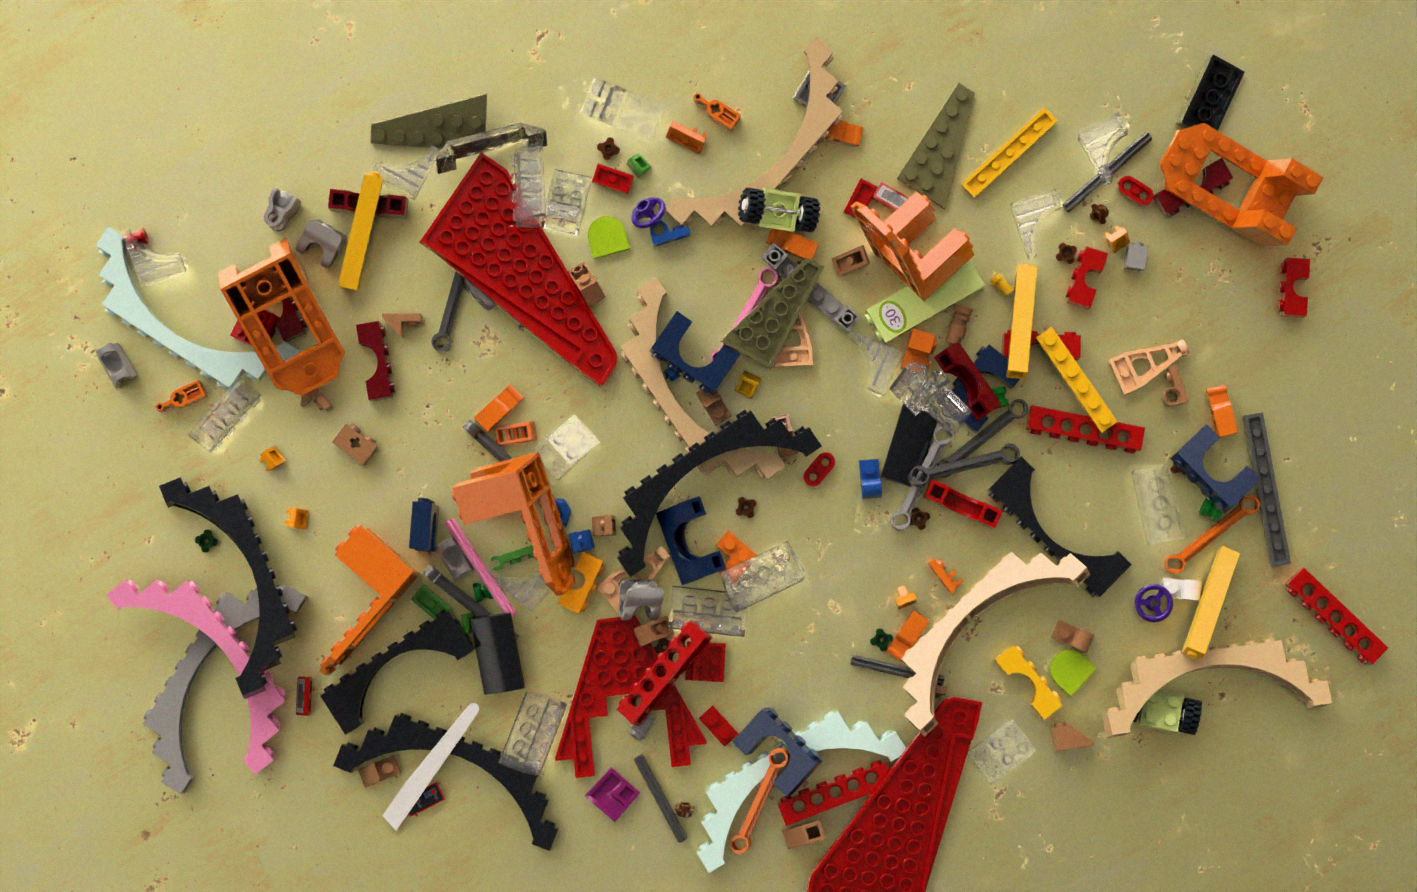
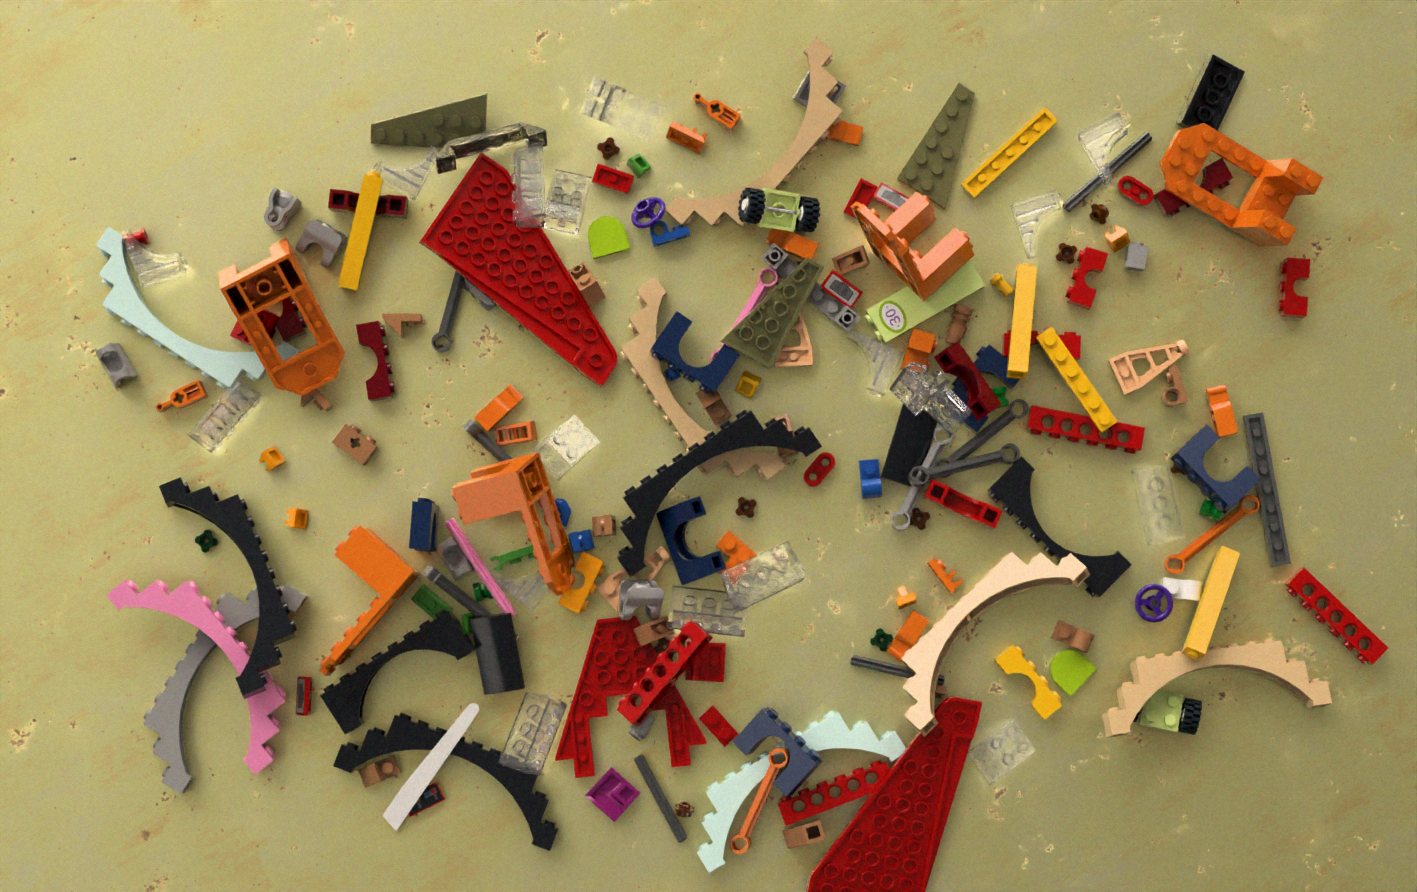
medium nougat slope [1050,722,1094,752] -> none
none -> slope [820,270,863,309]

